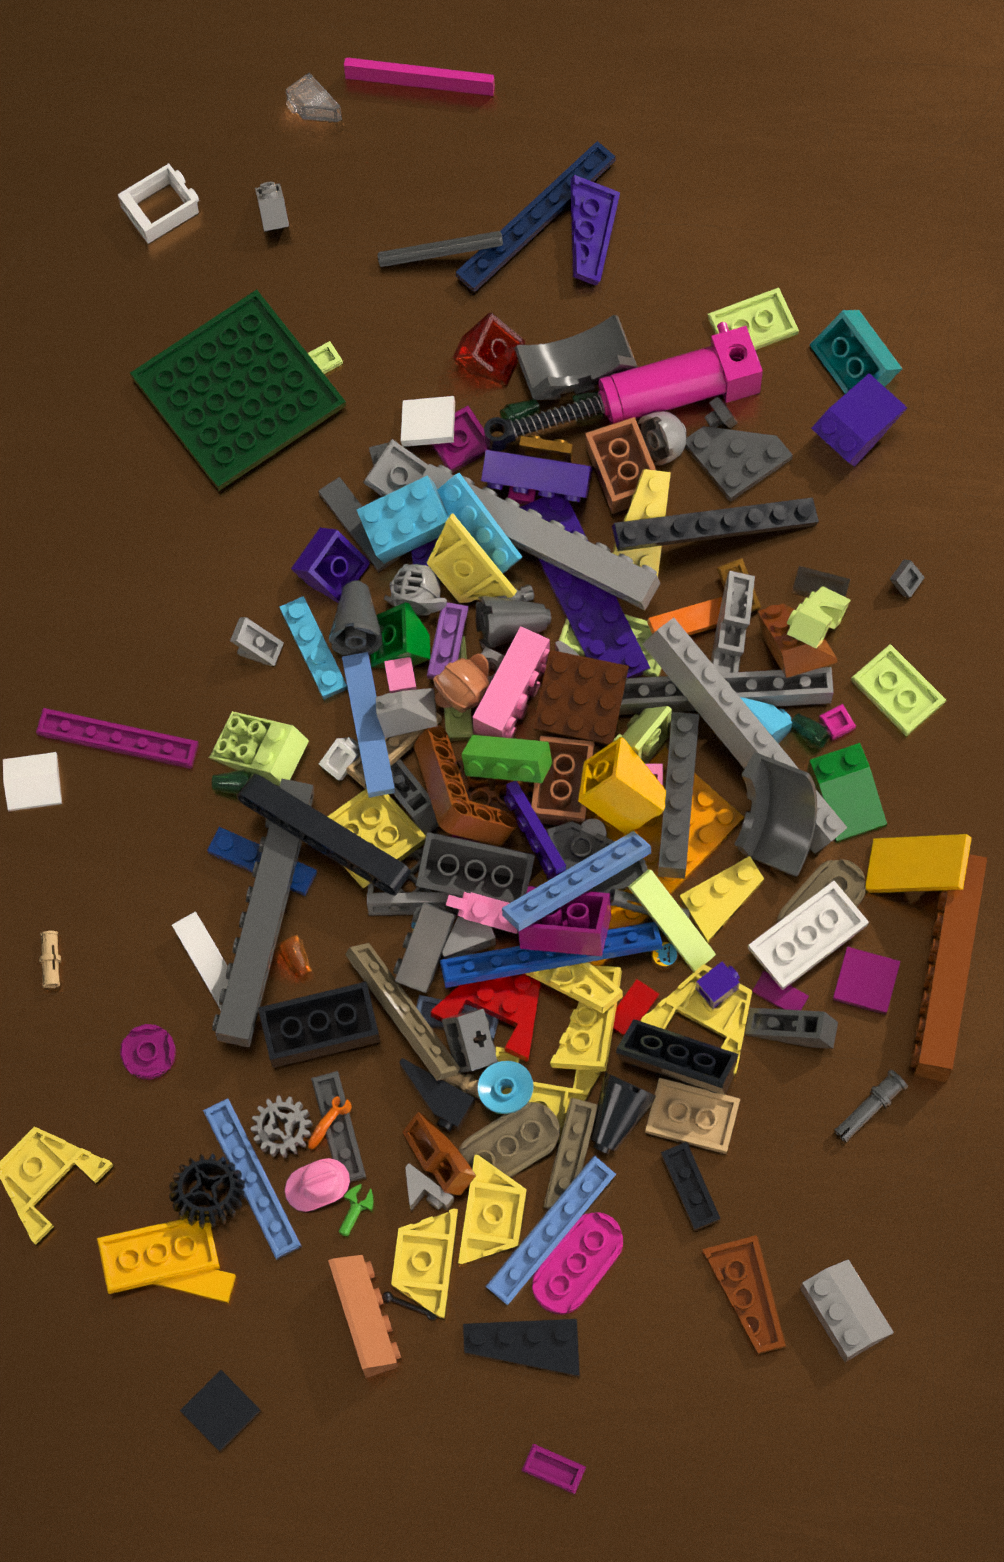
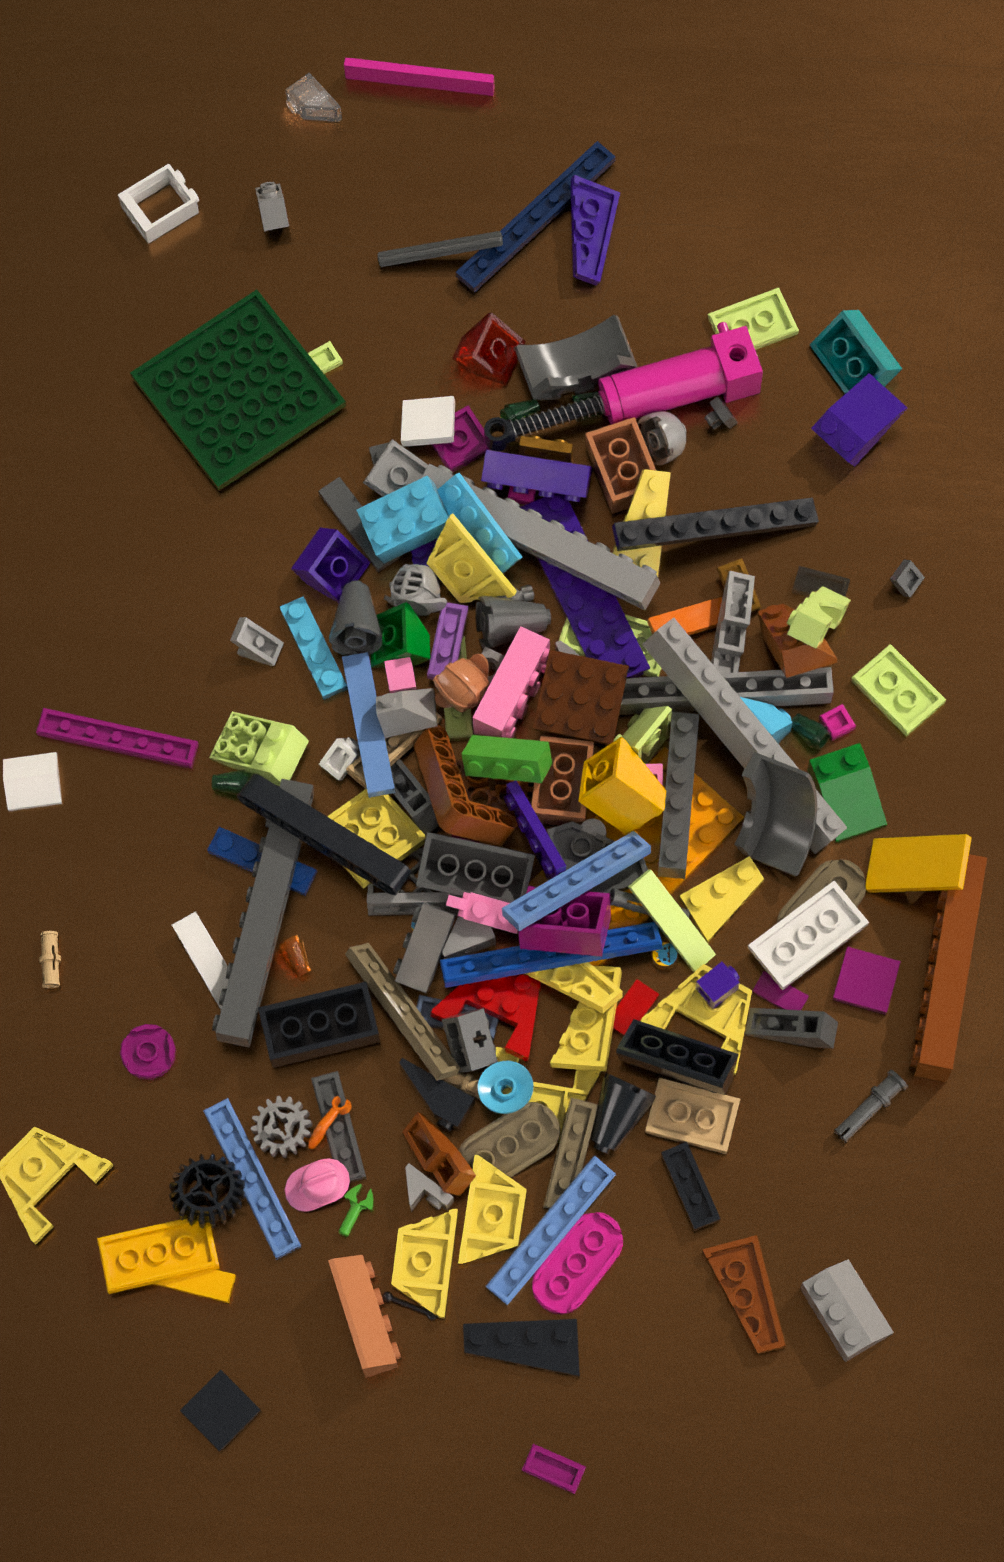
dark grey plate [685,426,793,502] -> none

